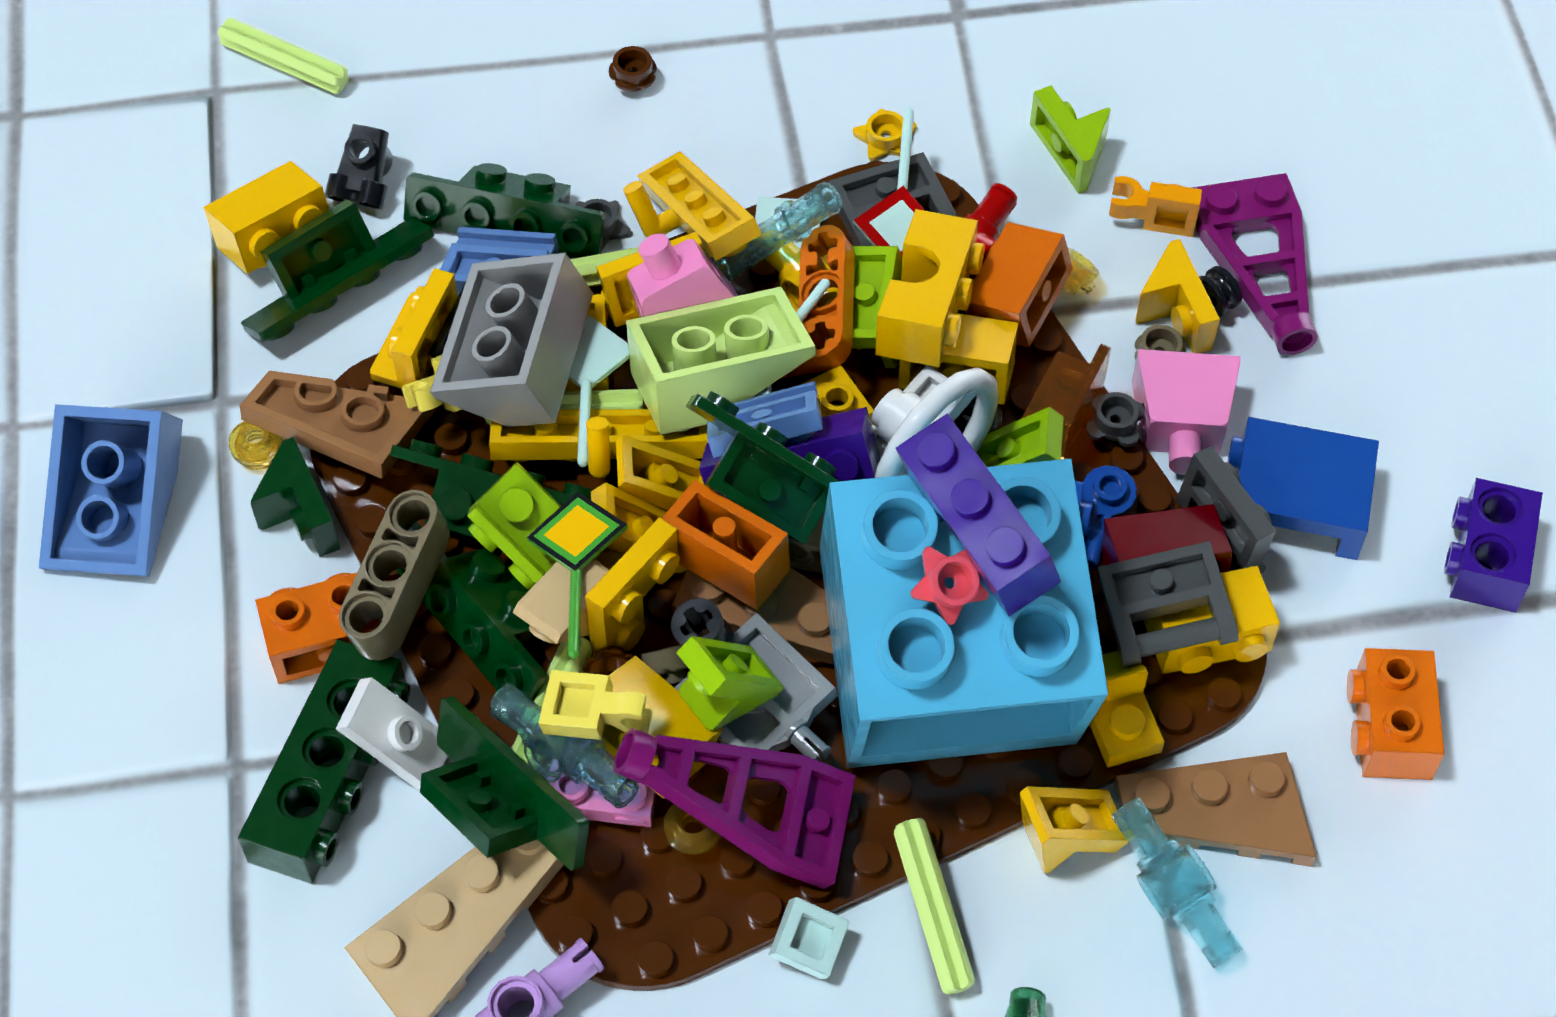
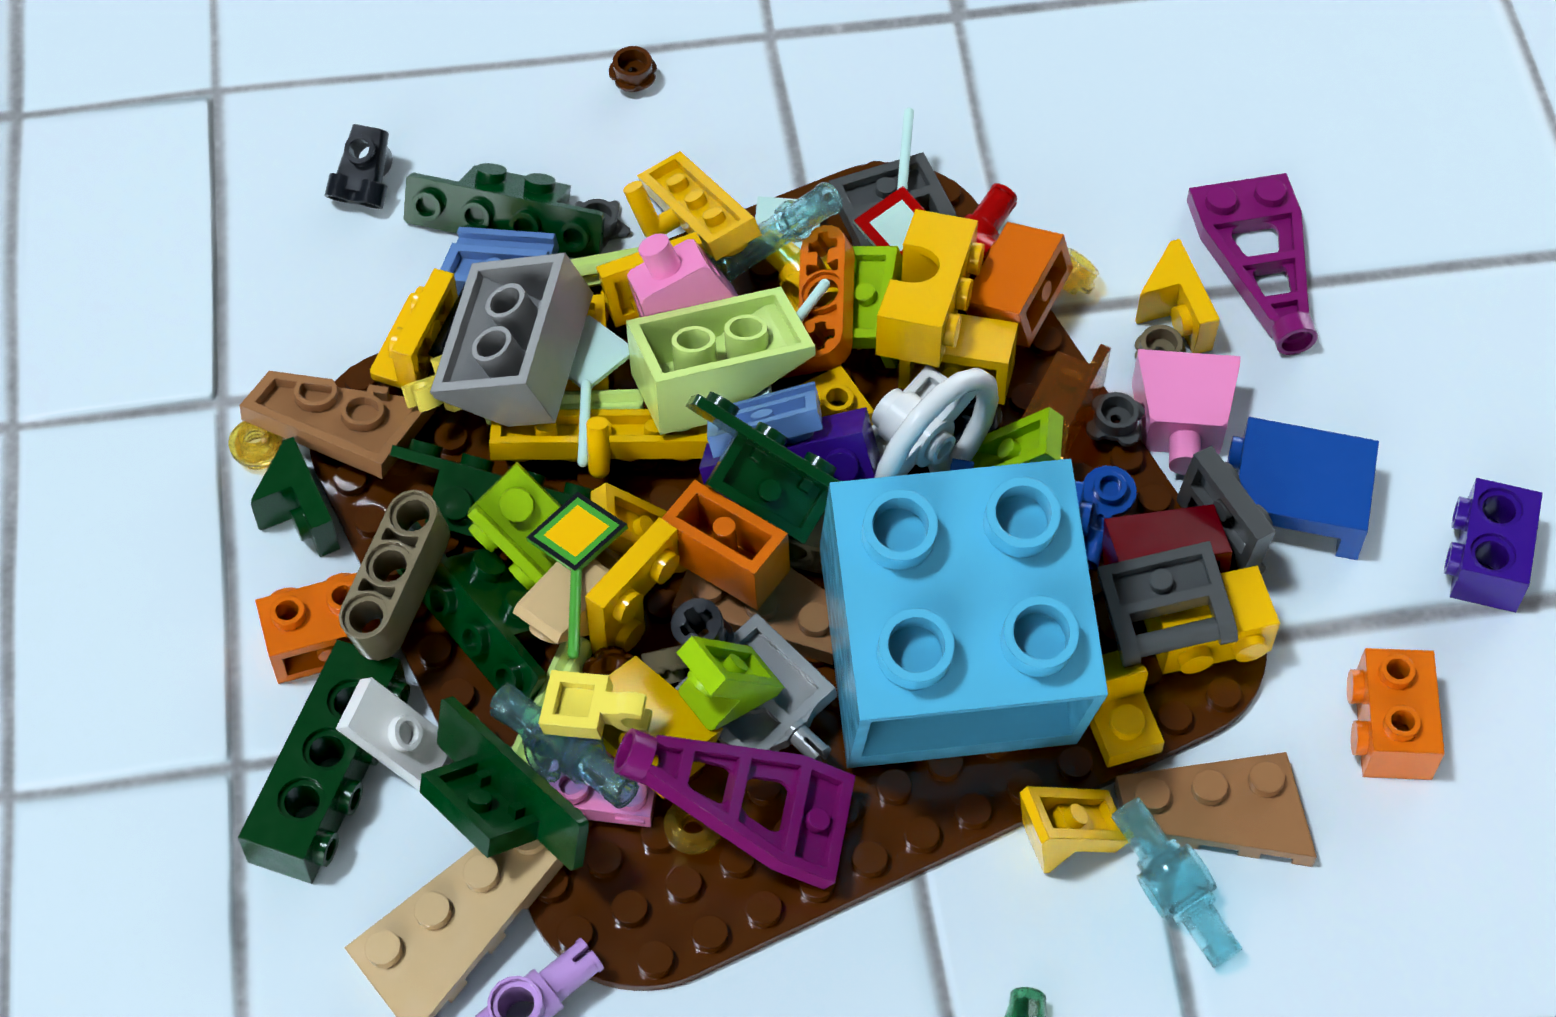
medium blue slope [39,404,183,577] -> none
yellow brick [203,160,329,274] -> none
yellowish green axle [218,18,350,94] -> none
dark green bracket [241,199,434,341] -> none
yellow slope [616,435,704,510] -> none
light aqua plate [768,897,850,980] -> none
yellow plate [852,109,917,161] -> none
yellowish green axle [894,818,975,994] -> none
dark purple arch [895,413,1061,617] -> none
coral plate [910,546,988,625] -> none
lime slope [1030,85,1111,194] -> none
light orange plate [1109,176,1202,237] -> none
black bush [1199,266,1243,318] -> none

